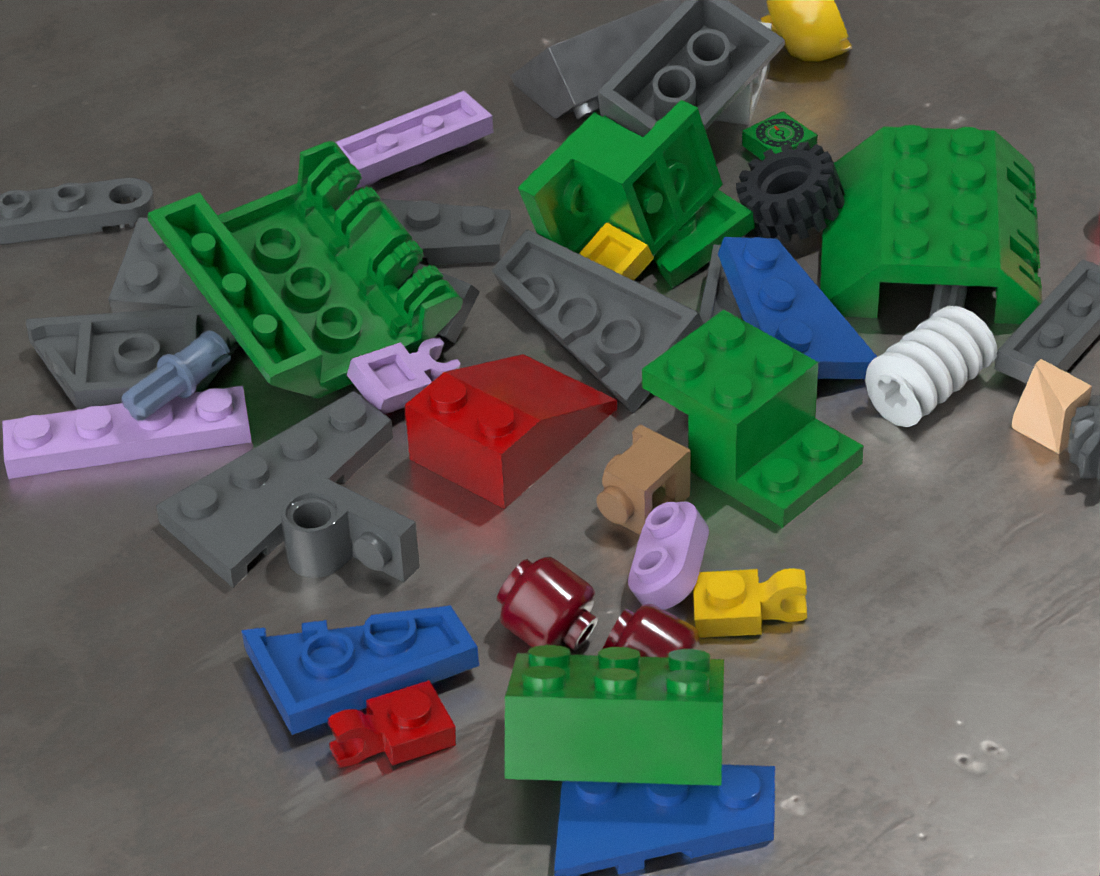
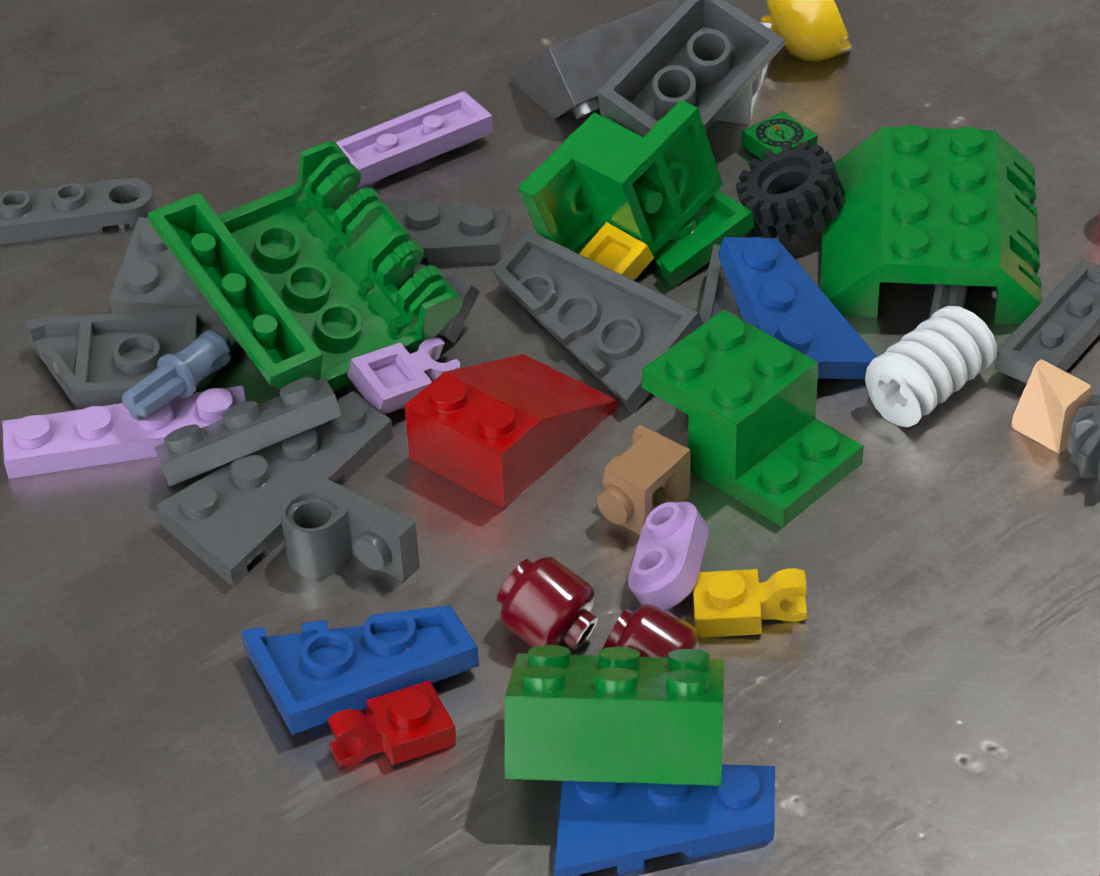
none -> dark grey plate [155,377,343,487]

